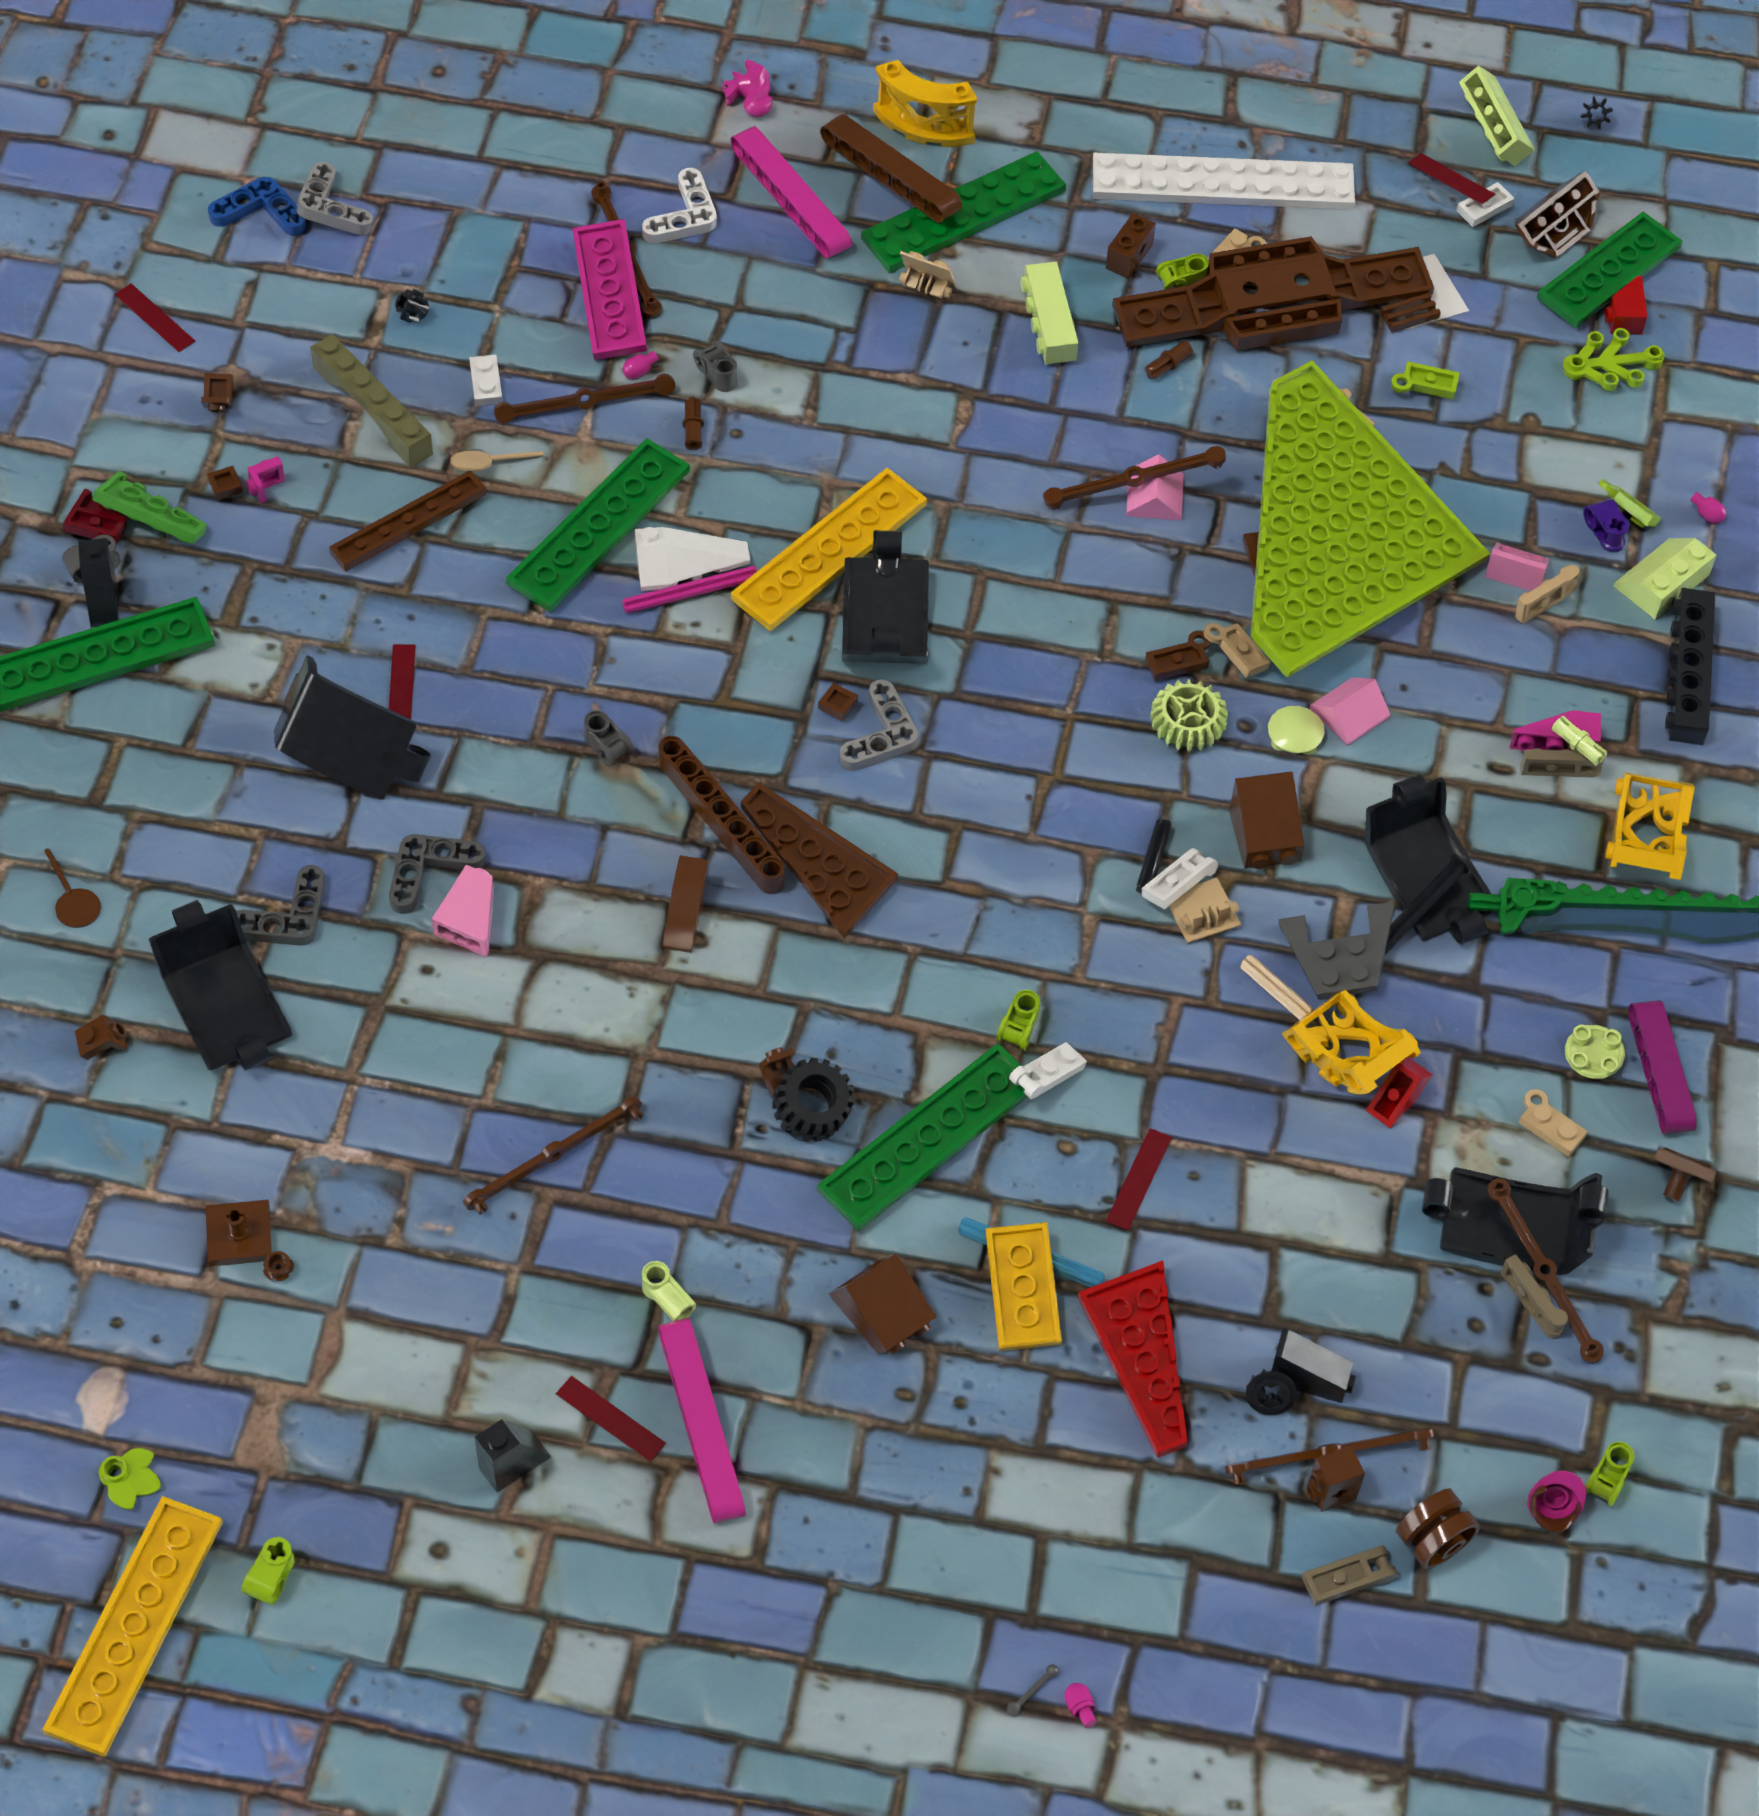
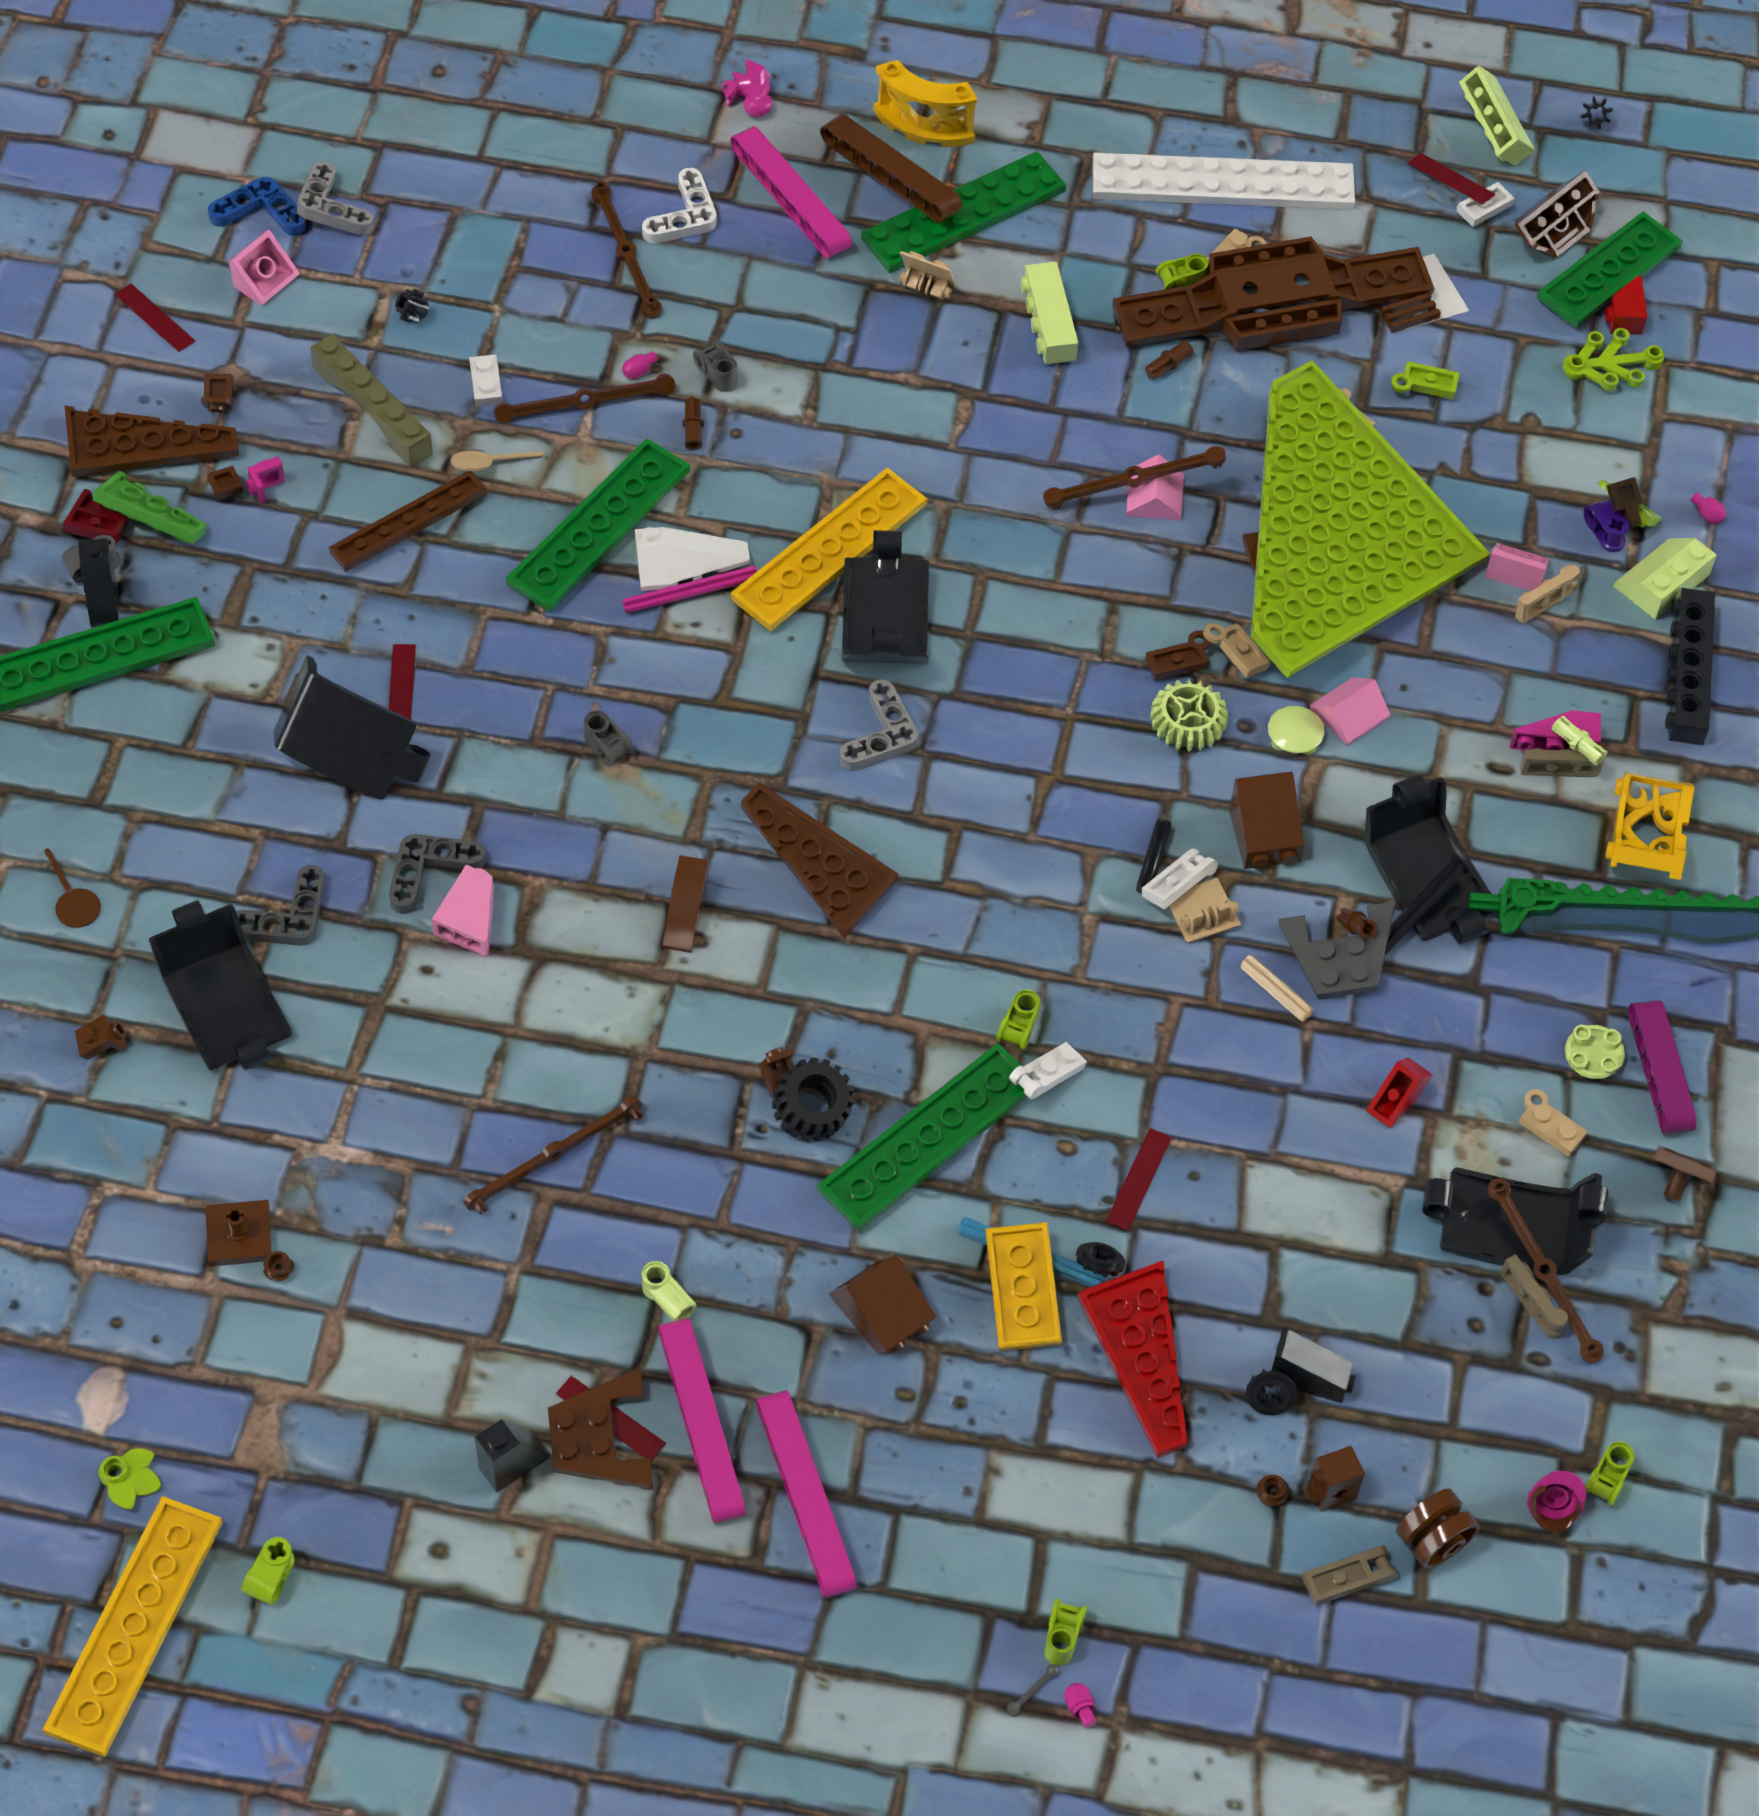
dark pink plate [572,219,648,360] -> none
reddish brown beam [659,736,785,894] -> none
reddish brown plate [818,682,858,721] -> none
reddish brown brick [1105,213,1156,279] -> none
reddish brown piece [1225,1428,1435,1485] -> none
yellow fence [1281,990,1421,1094] -> none
none -> reddish brown wing [65,405,239,477]
none -> bright pink slope [229,229,300,305]
none -> reddish brown wing [548,1368,654,1490]
none -> dark pink beam [756,1390,857,1599]
none -> lime piece [1044,1598,1088,1666]
none -> black gear [1076,1242,1125,1277]
none -> reddish brown plate [1256,1474,1289,1507]
none -> reddish brown axle [1337,908,1377,939]
none -> dark brown plate [1606,477,1643,529]

